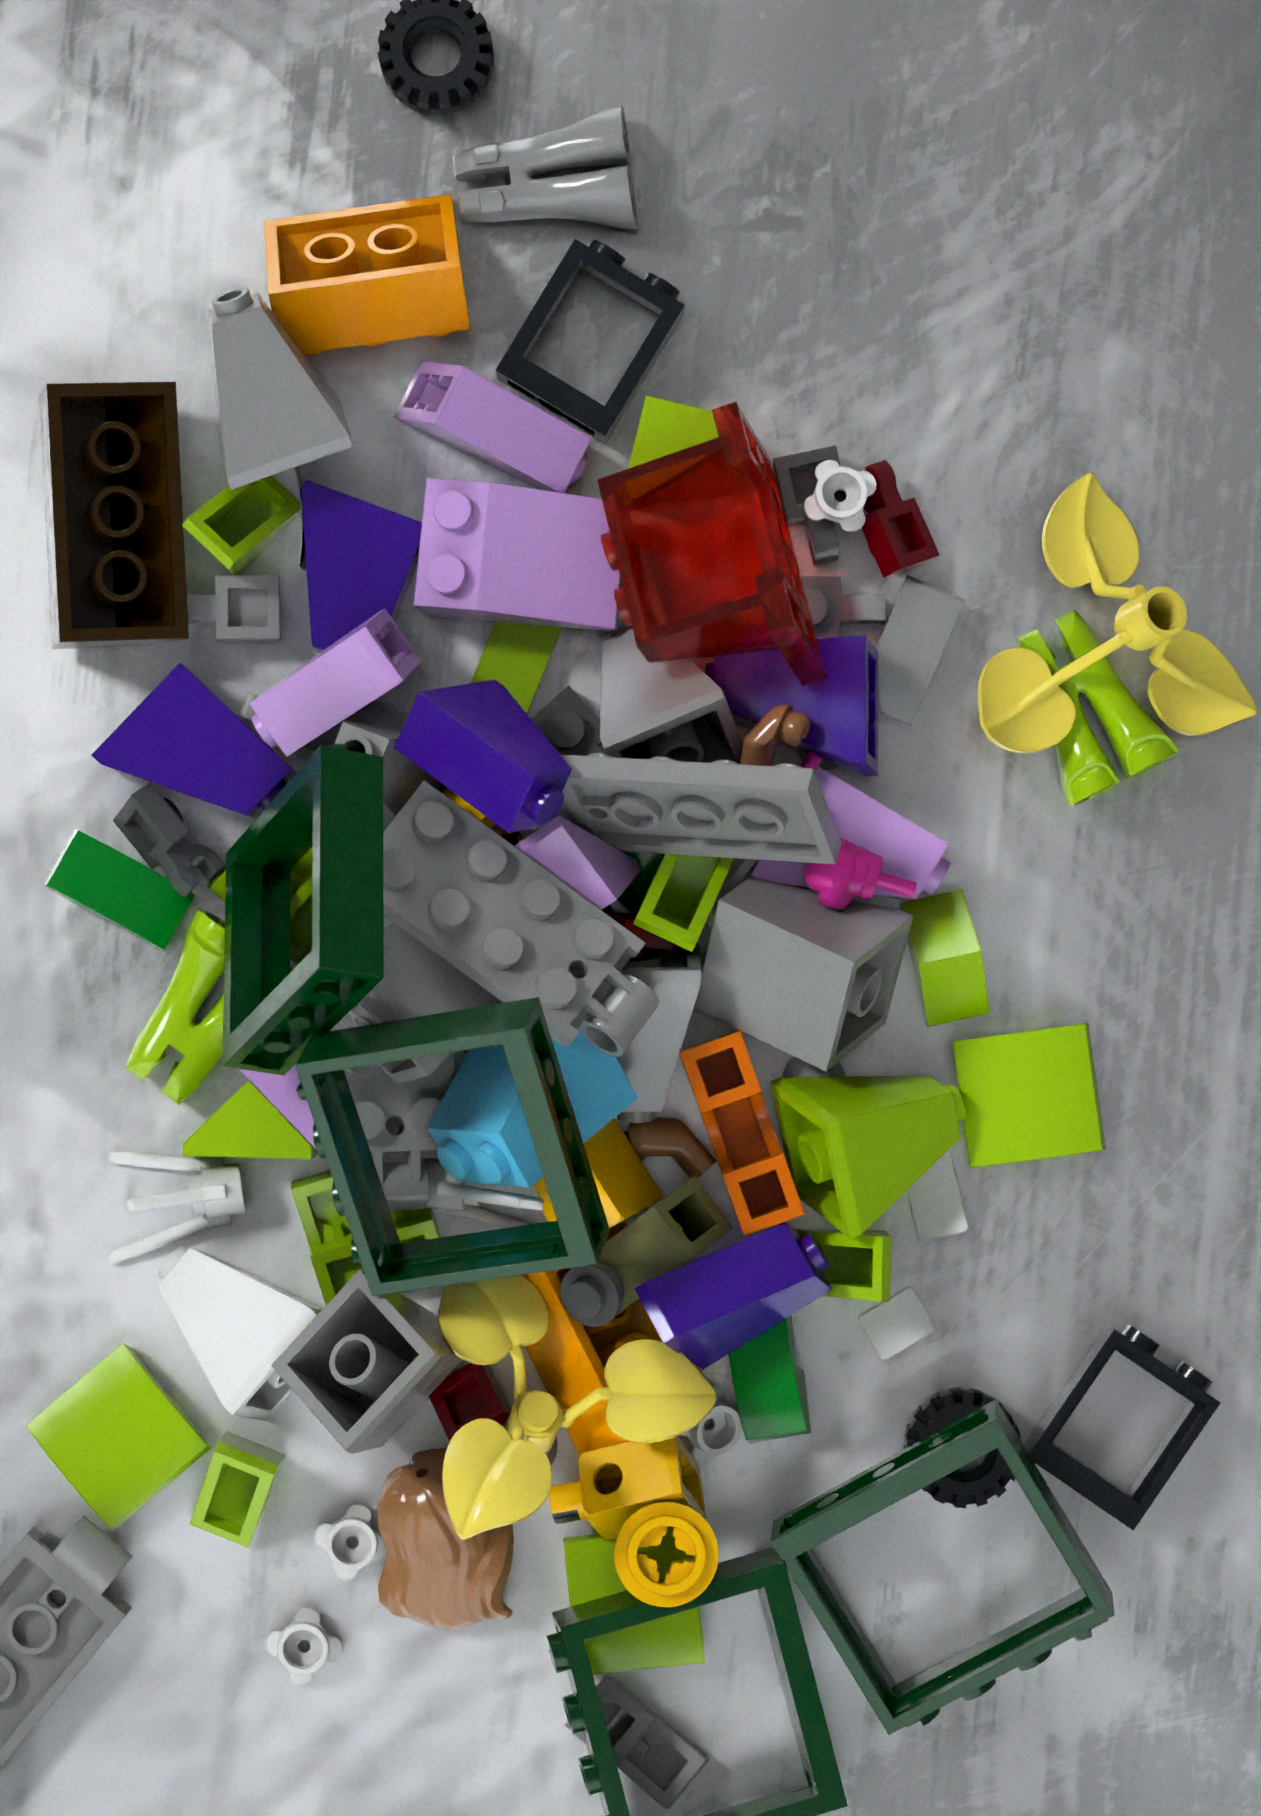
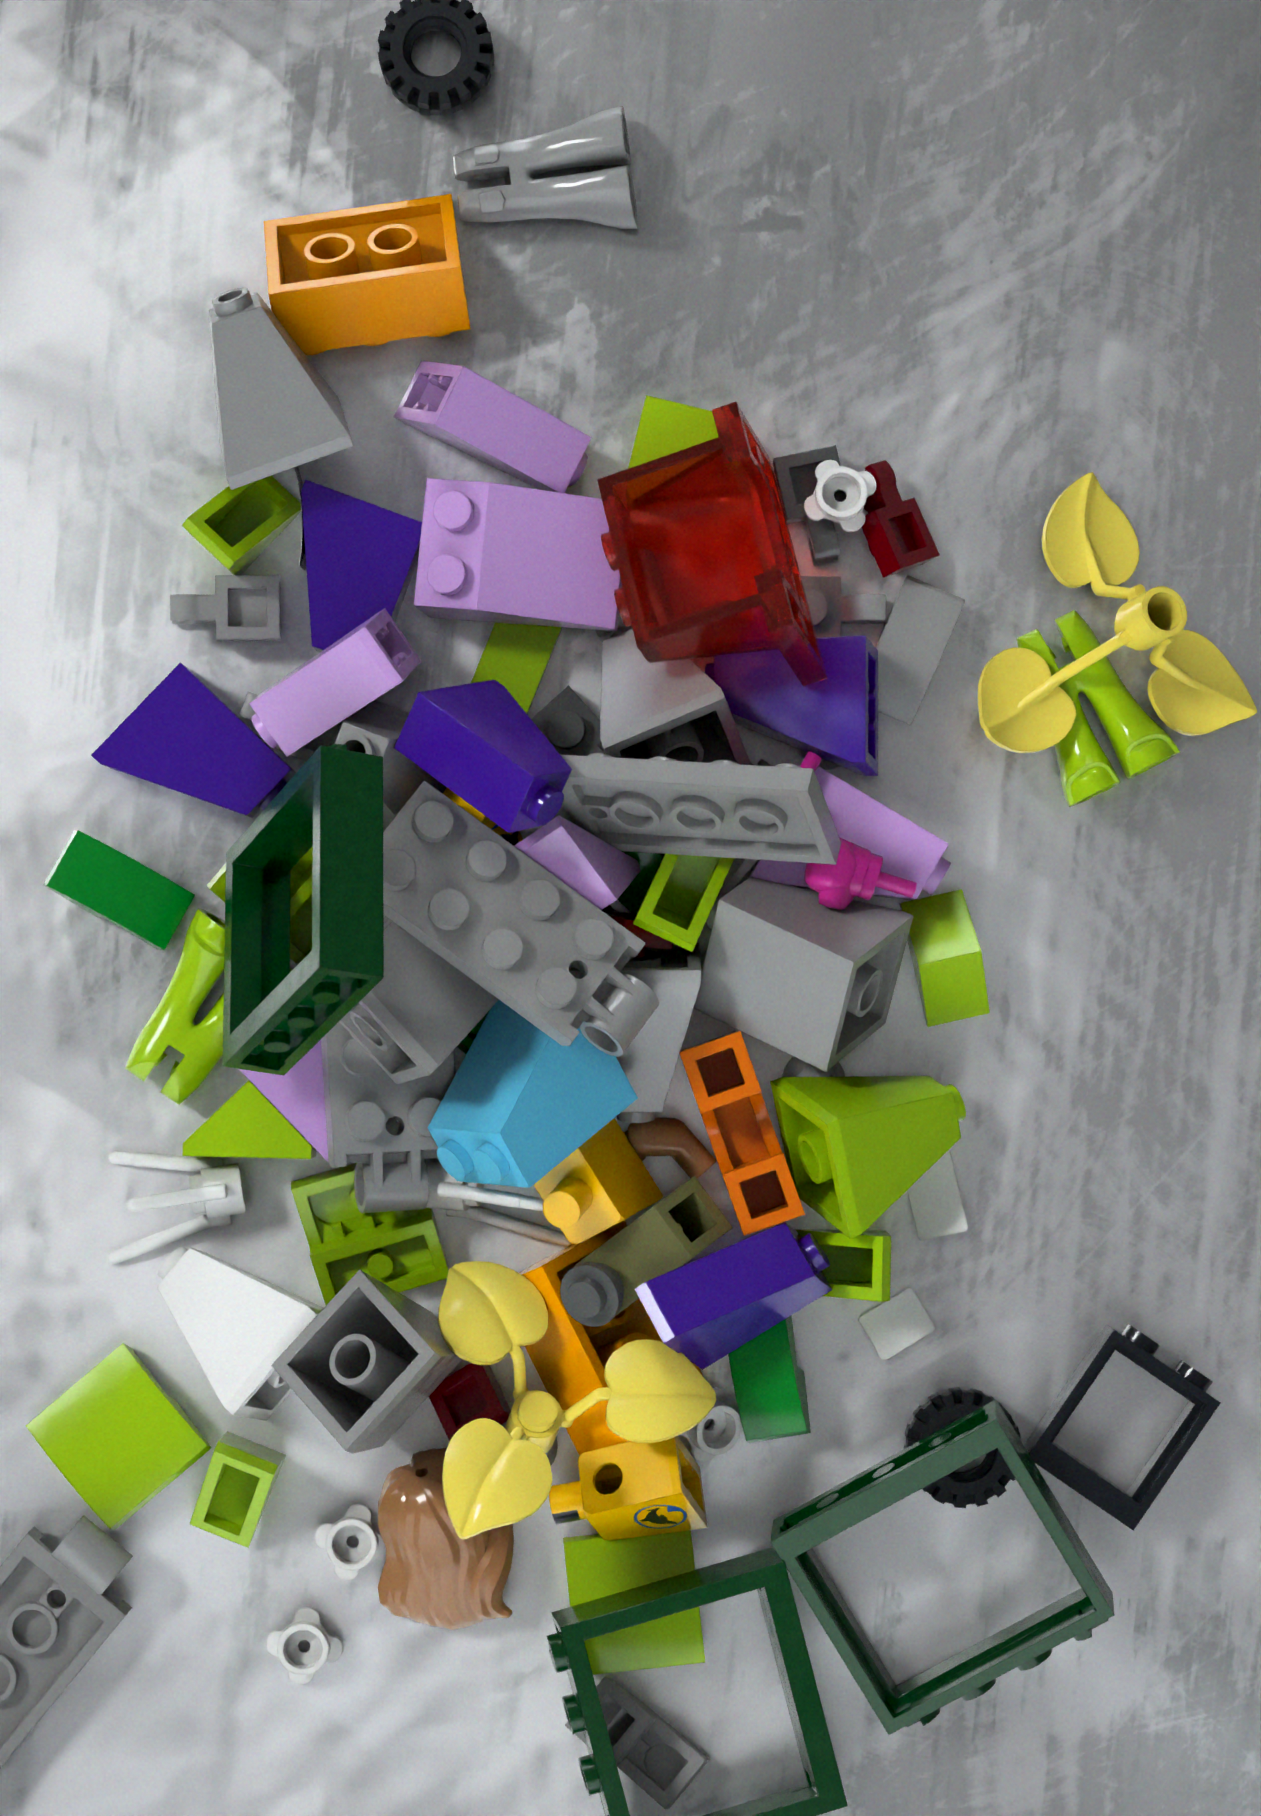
dark brown slope [39,382,189,649] -> none
dark grey plate [113,782,223,897] -> none
dark green window [295,997,610,1296] -> none
black window [495,239,685,445] -> none
yellow gear [614,1501,719,1607] -> none
medium nougat arm [740,704,810,766] -> none
lime slope [952,1023,1106,1168] -> none

